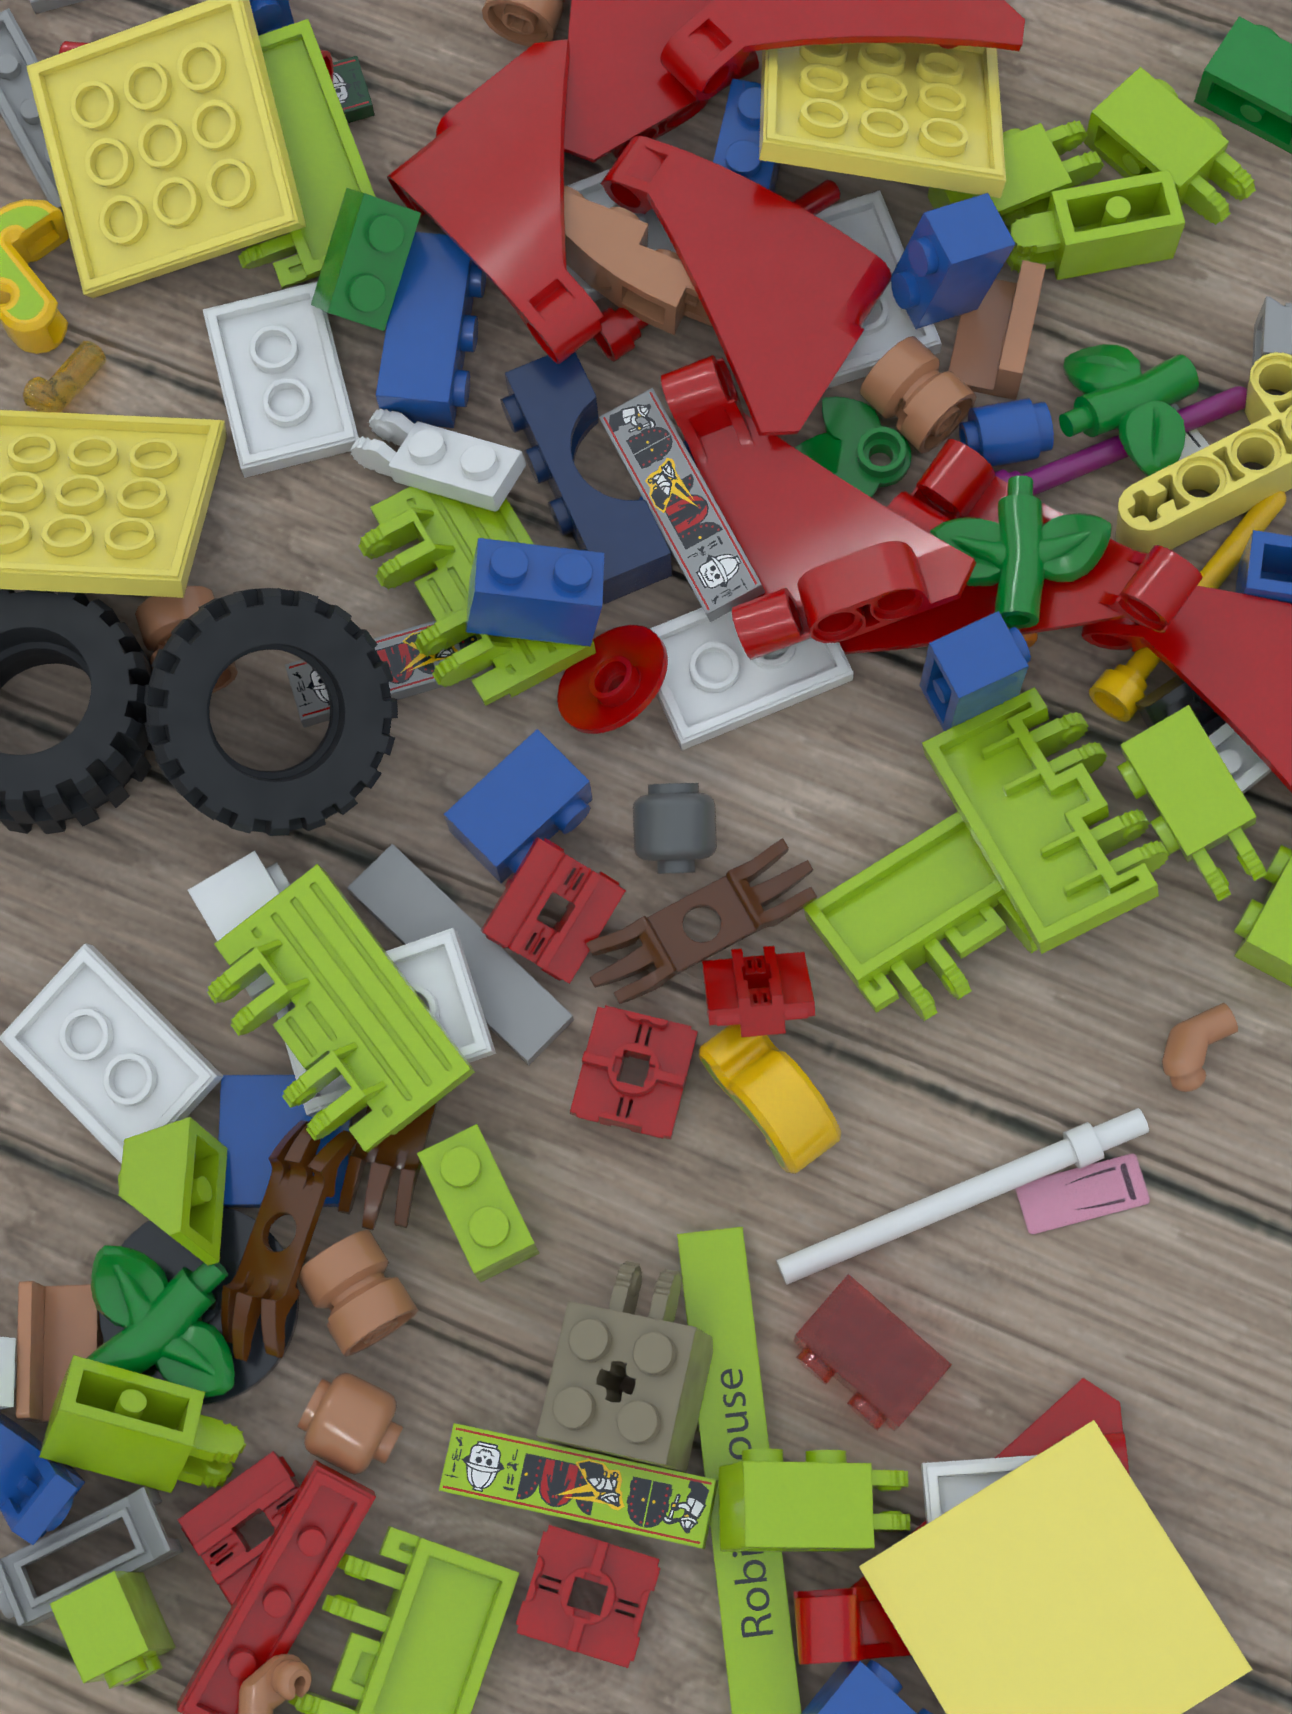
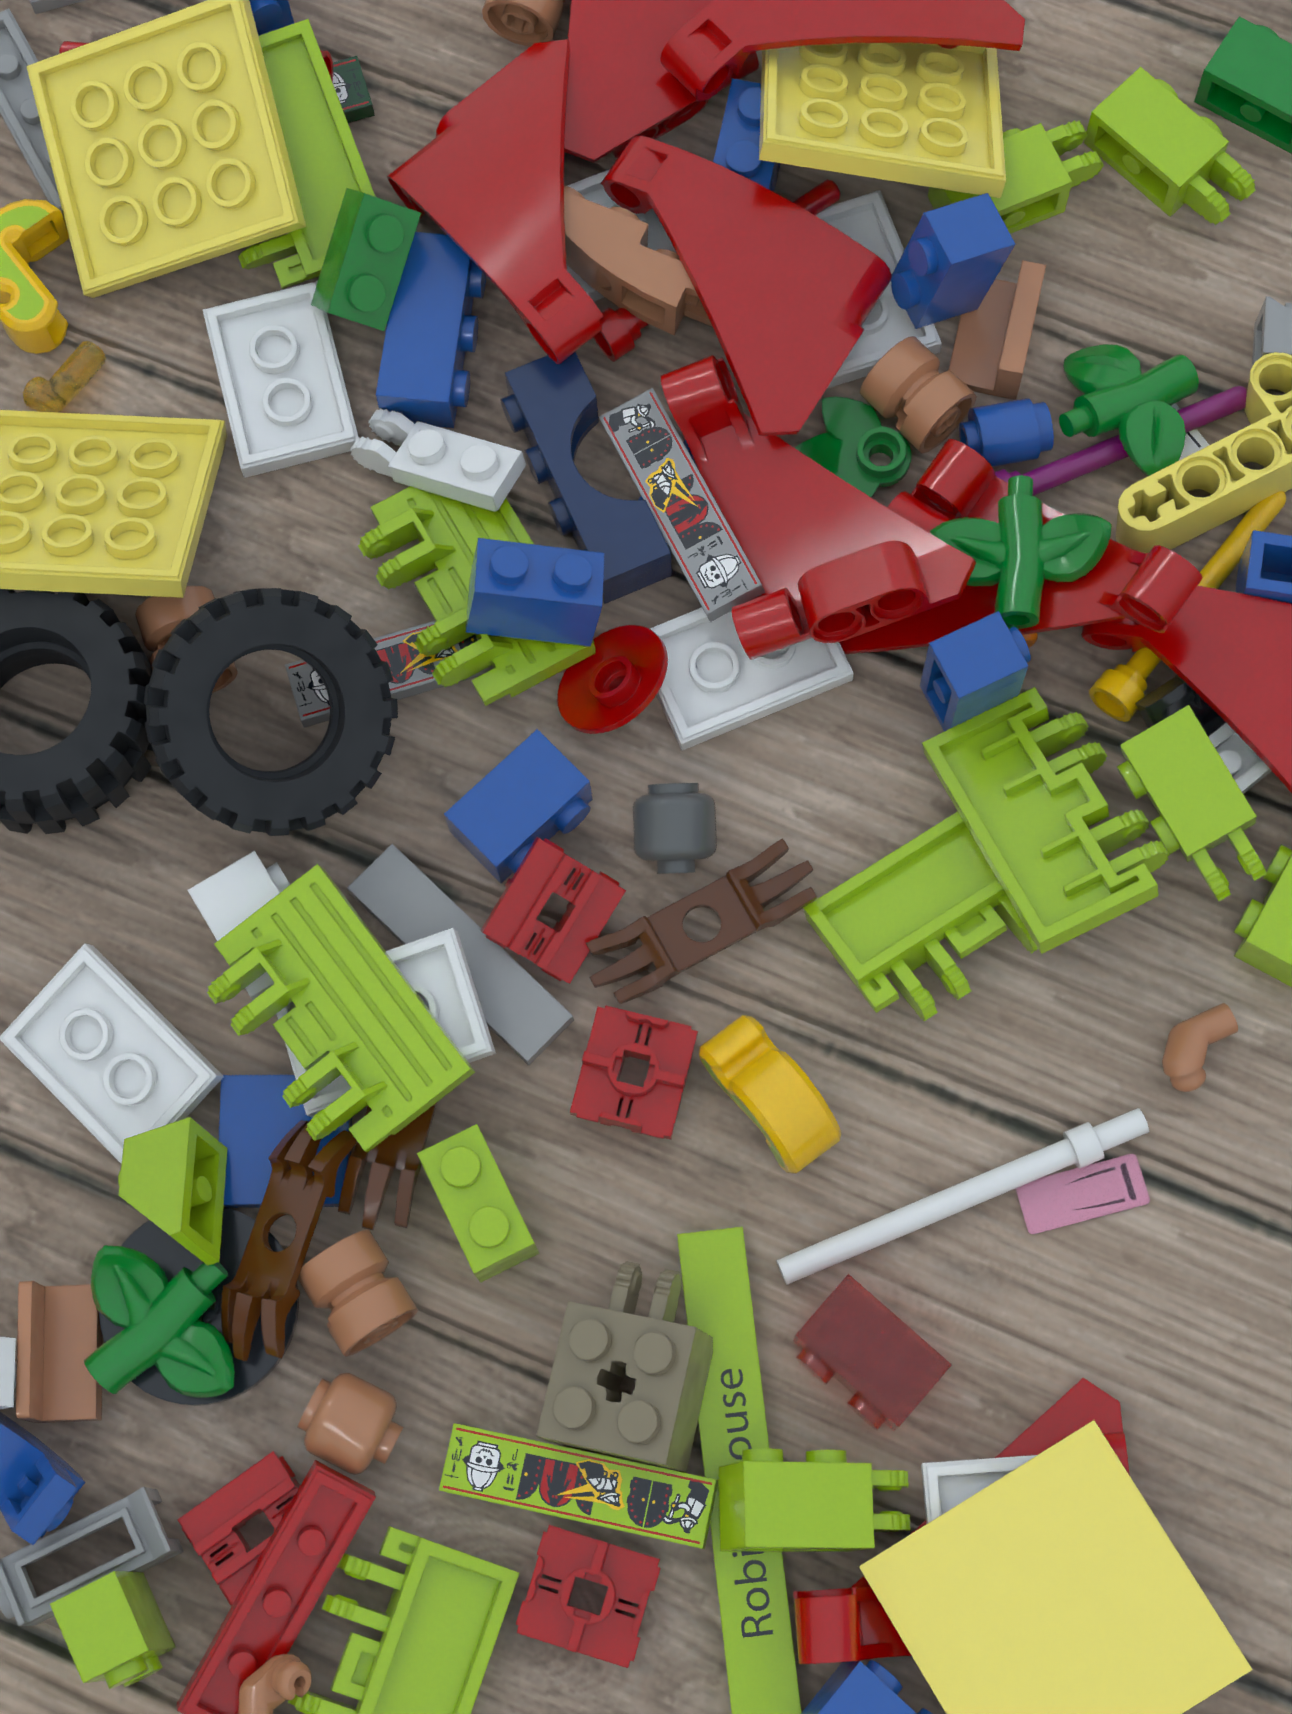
lime hinge [39,1355,246,1493] -> none
red piece [702,946,815,1037] -> none
lime hinge [1006,169,1185,280] -> none

